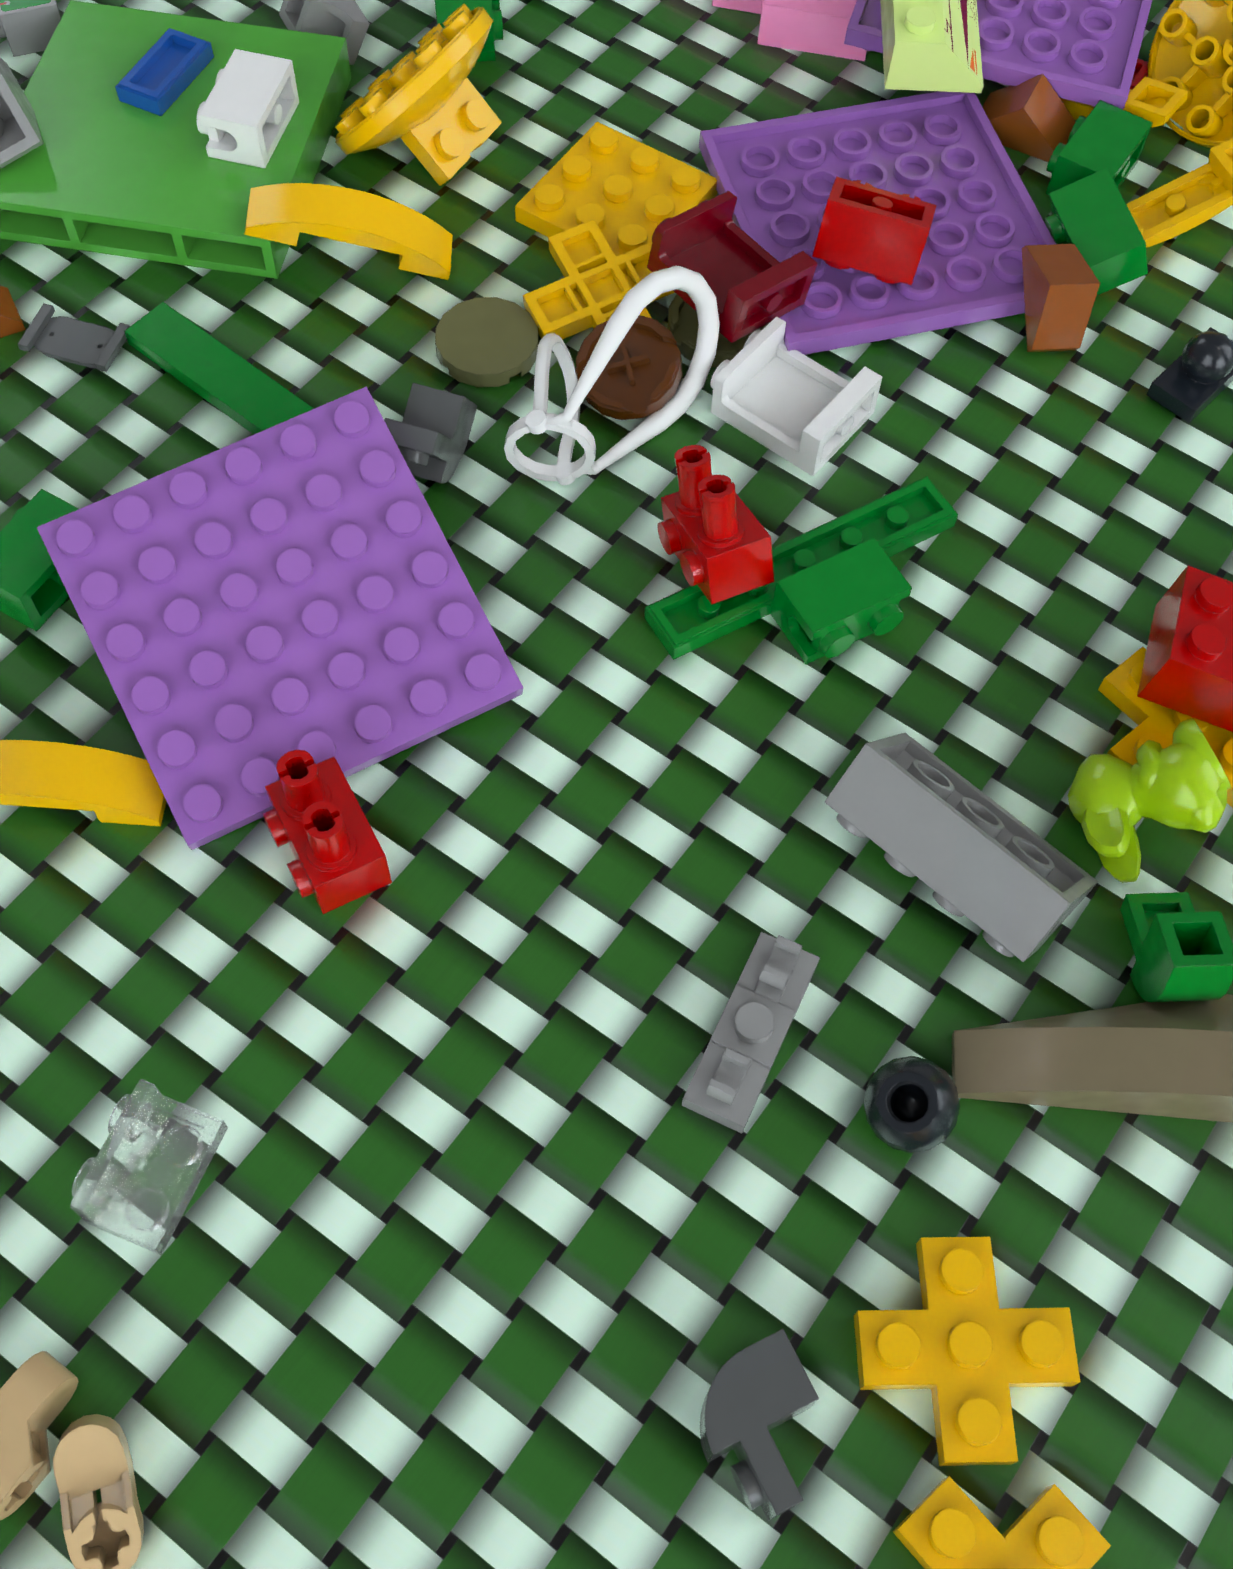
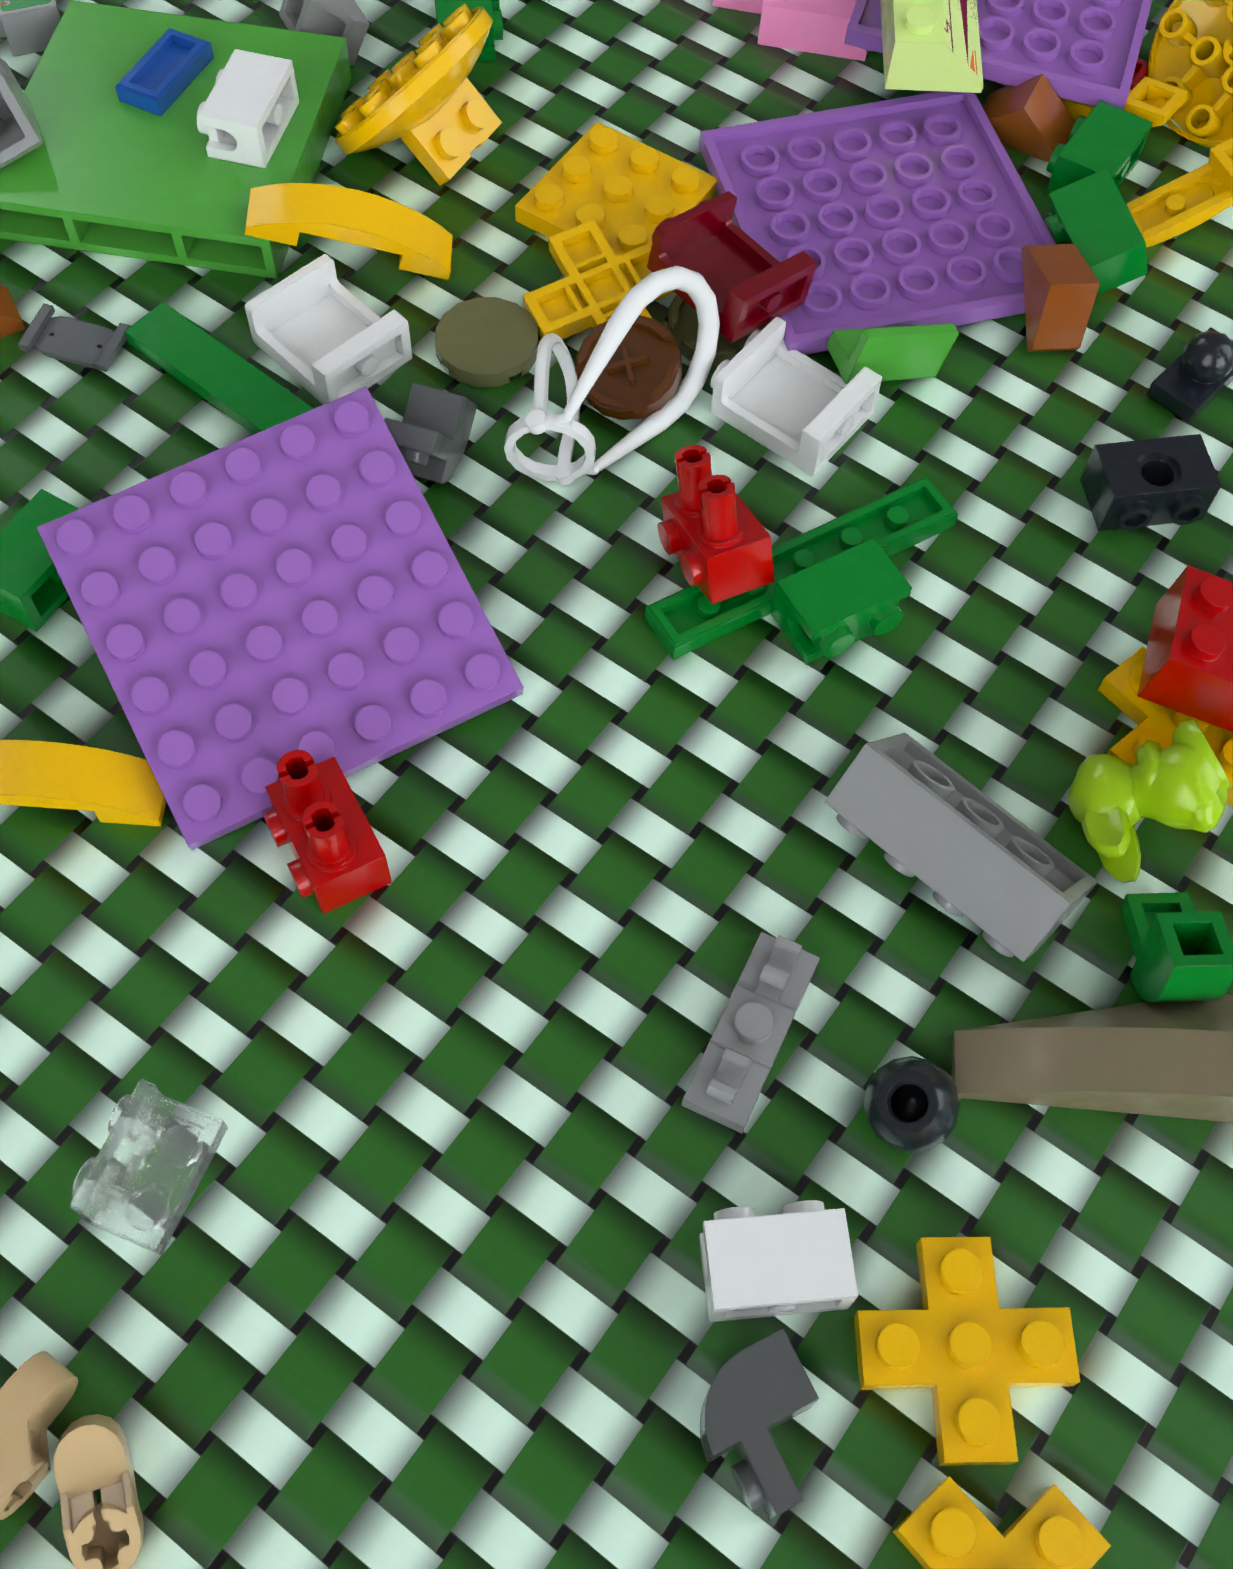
red brick [812,176,937,285] -> none
none -> white panel [245,254,412,405]
none -> white brick [699,1200,859,1322]
none -> bright green panel [826,323,959,384]
none -> black brick [1080,434,1221,531]

